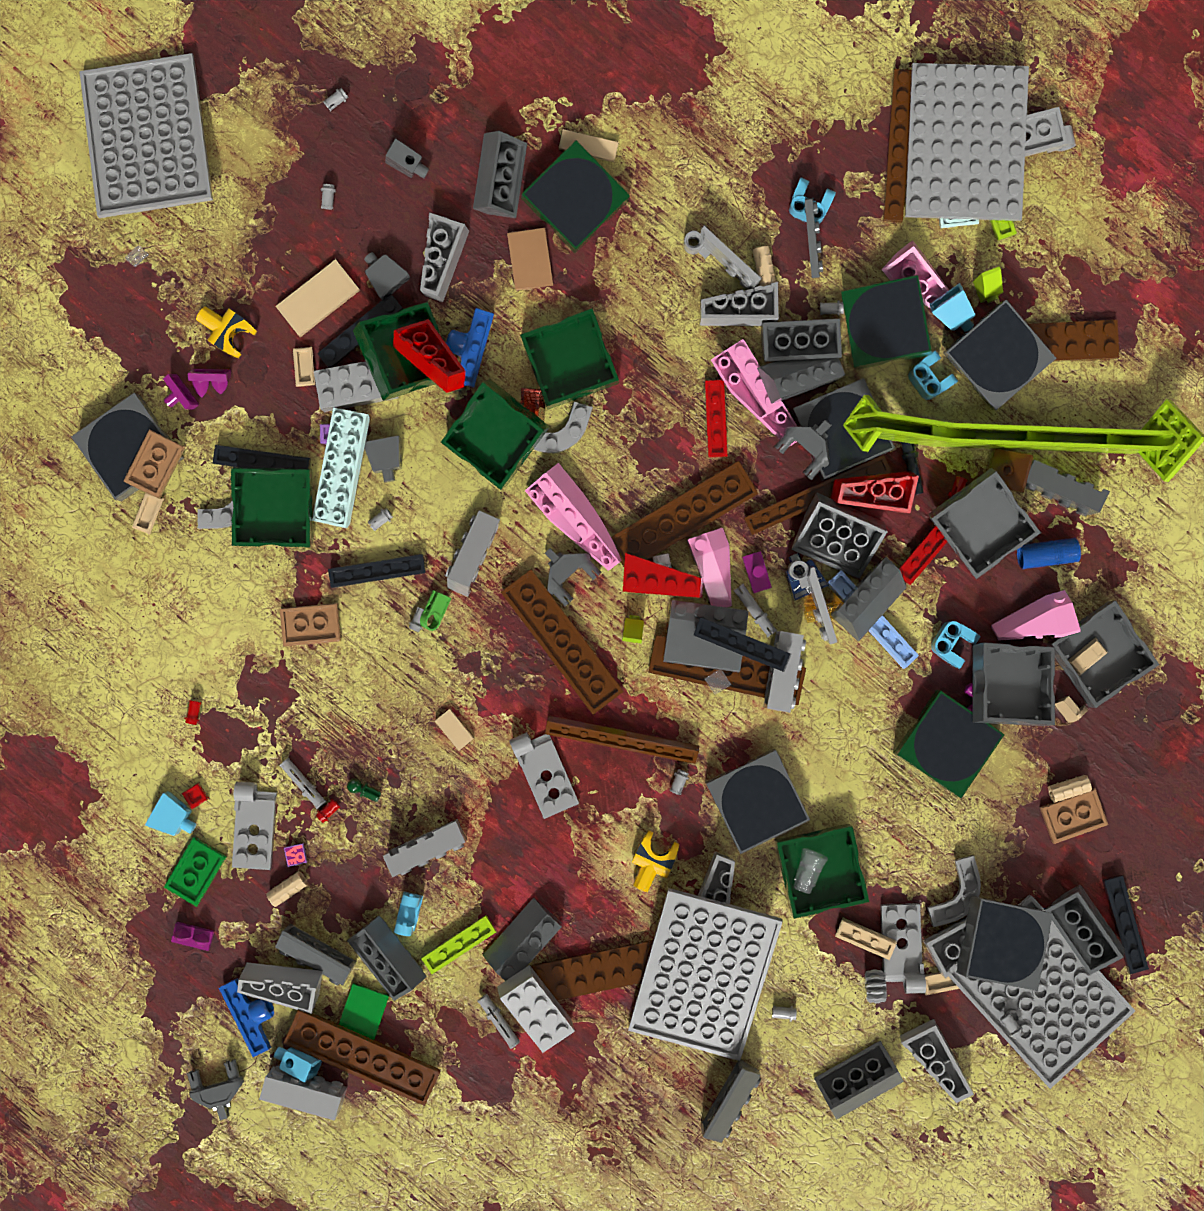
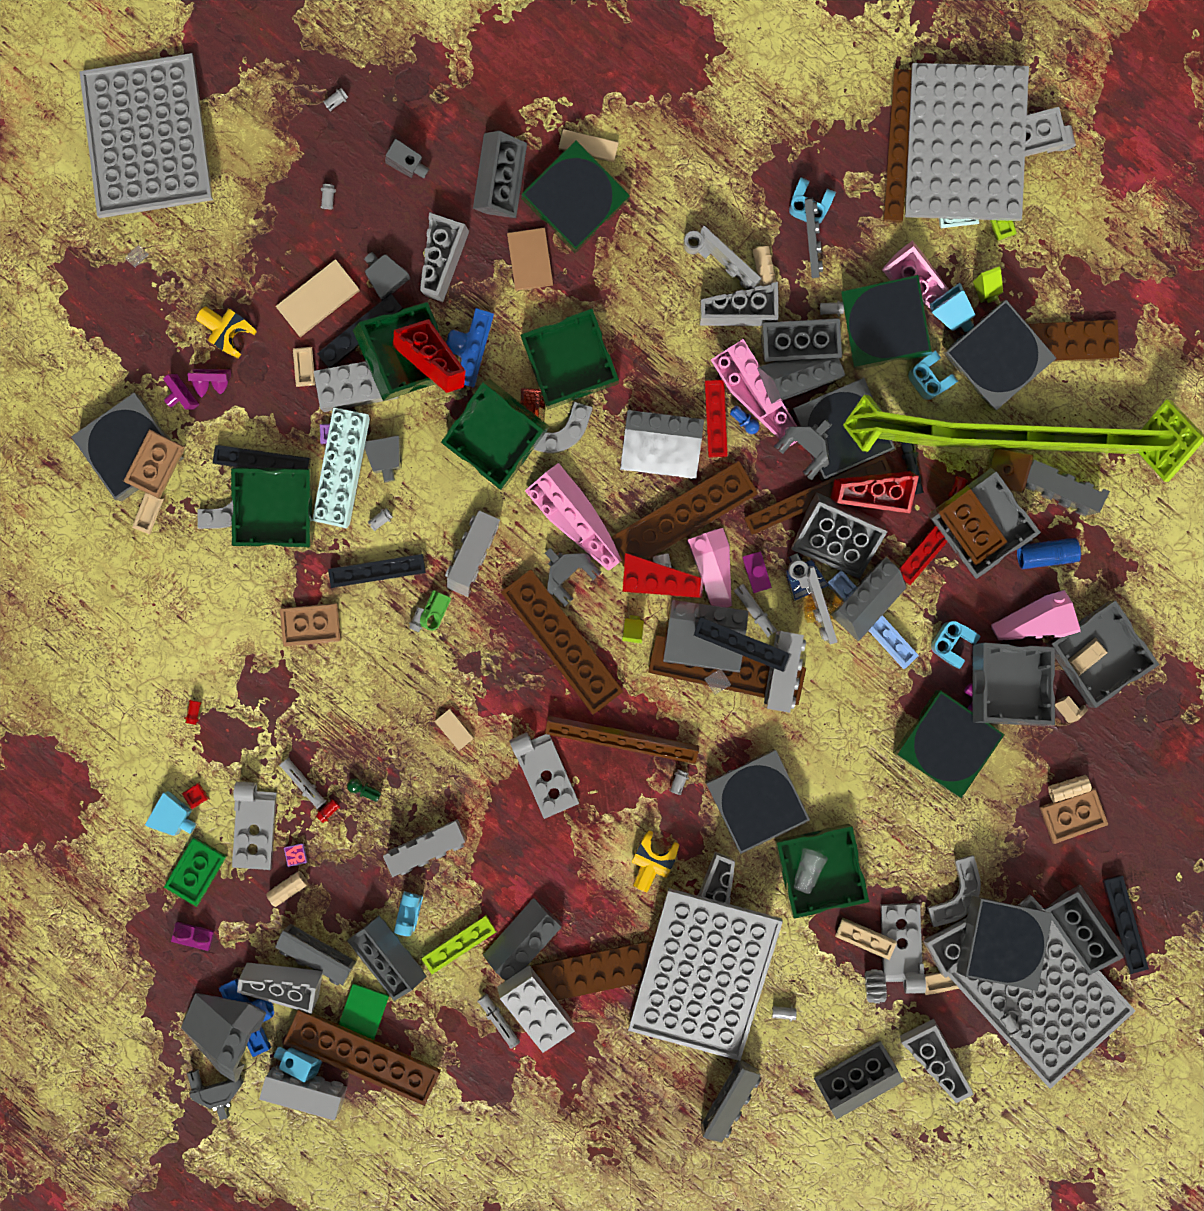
none -> dark grey wedge [181,993,266,1082]
none -> slope [620,410,704,479]
none -> blue axle [730,406,760,434]
none -> reddish brown plate [936,486,1007,565]

